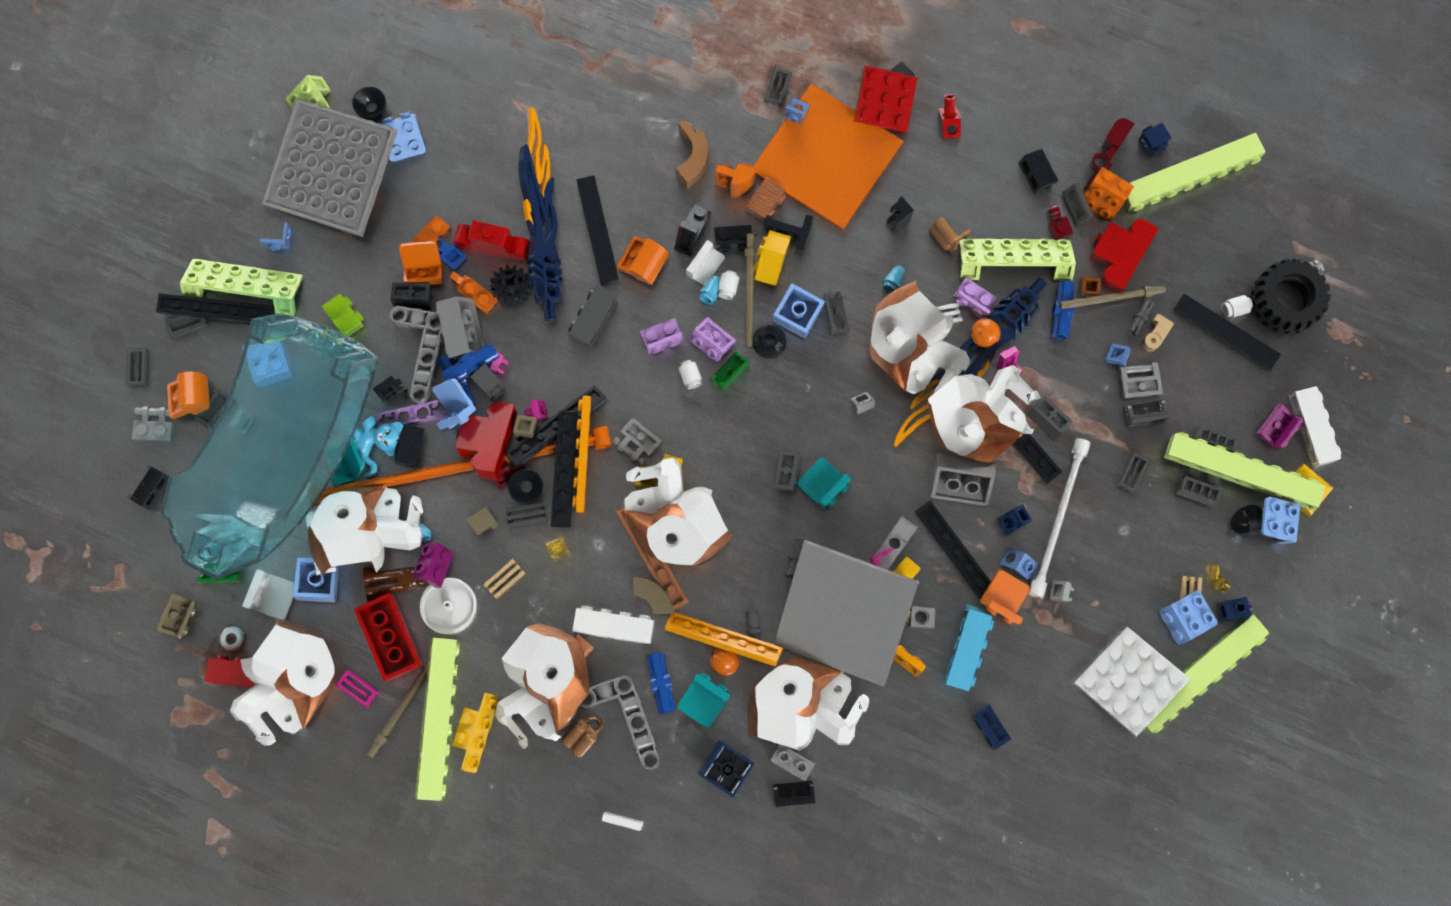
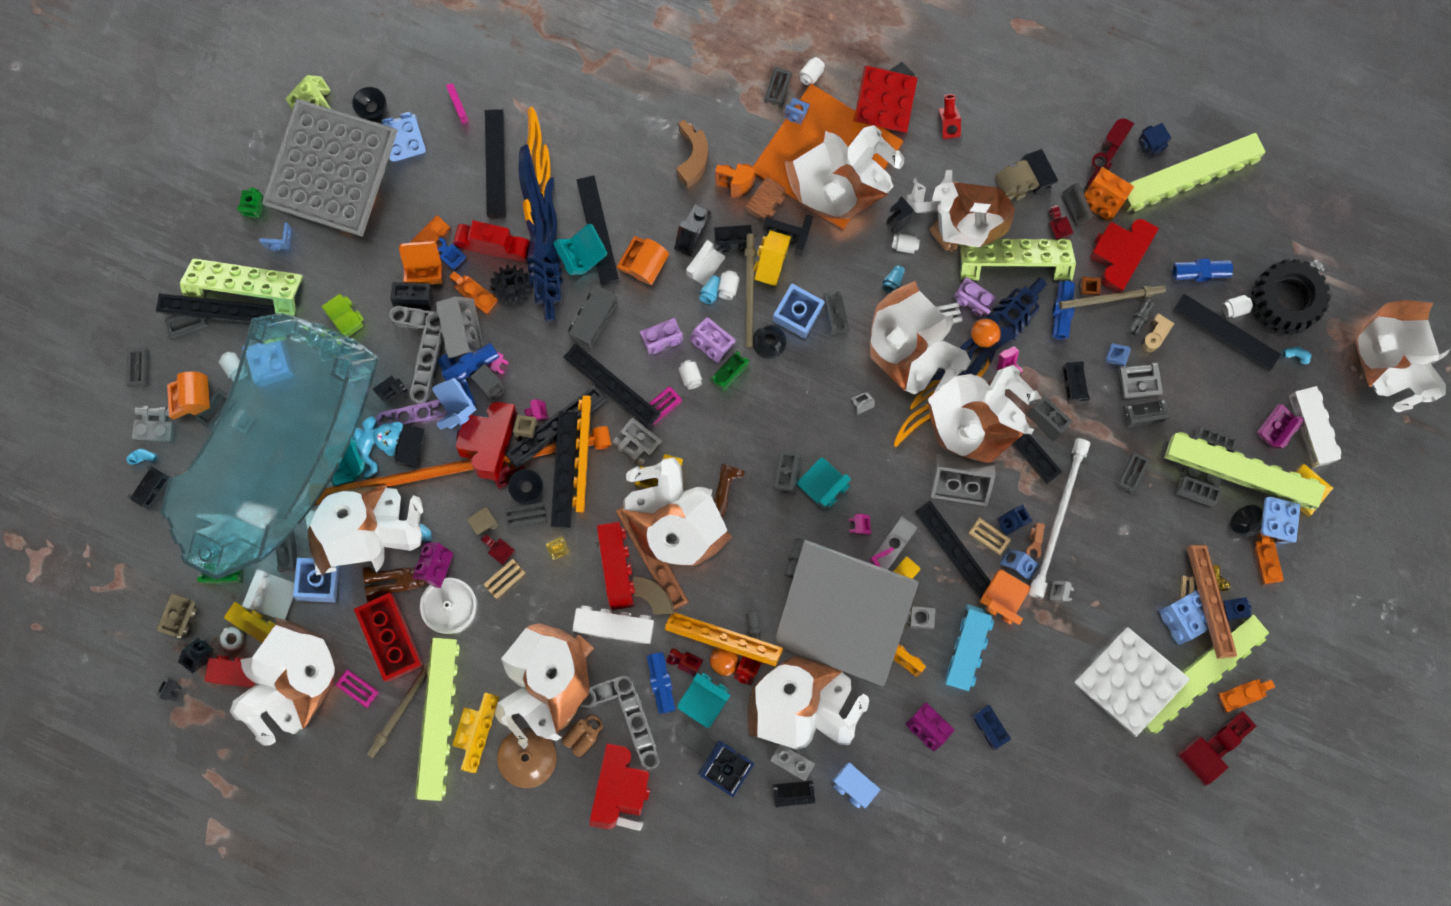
none -> medium azure arm [126,448,158,465]
none -> black tile [156,676,182,701]
none -> black brick [178,638,213,674]
none -> white brick [218,352,246,381]
none -> yellow bracket [224,602,276,643]
none -> green brick [237,187,264,218]
none -> dark grey hinge [273,528,297,572]
none -> dark pink tile [446,83,468,124]
none -> dark red plate [480,534,515,565]
none -> black tile [485,109,506,217]
none -> medium nougat dish [497,728,557,788]
none -> teal bracket [553,224,607,275]
none -> black tile [563,343,661,429]
none -> red brick [589,743,650,829]
none -> red wedge [597,521,635,611]
none -> dark pink tile [649,386,682,425]
none -> dark red plate [666,648,703,677]
none -> reddish brown piece [713,464,745,518]
none -> red bracket [734,656,762,686]
none -> white piece [784,126,905,219]
none -> white brick [799,57,825,85]
none -> light blue brick [832,763,881,809]
none -> dark pink tile [849,514,871,535]
none -> white brick [892,232,920,254]
none -> piece [906,170,1015,247]
none -> magenta bracket [906,702,955,752]
none -> tan tile [968,517,1011,556]
none -> dark tan brick [994,160,1039,200]
none -> nougat plate [1025,523,1045,558]
none -> black hinge [1062,361,1090,404]
none -> blue piece [1172,259,1233,282]
none -> dark red plate [1176,711,1257,786]
none -> nougat tile [1187,545,1237,659]
none -> orange hinge [1217,679,1275,713]
none -> orange hinge [1254,532,1284,585]
none -> medium azure arm [1282,346,1312,364]
none -> white piece [1355,300,1450,412]

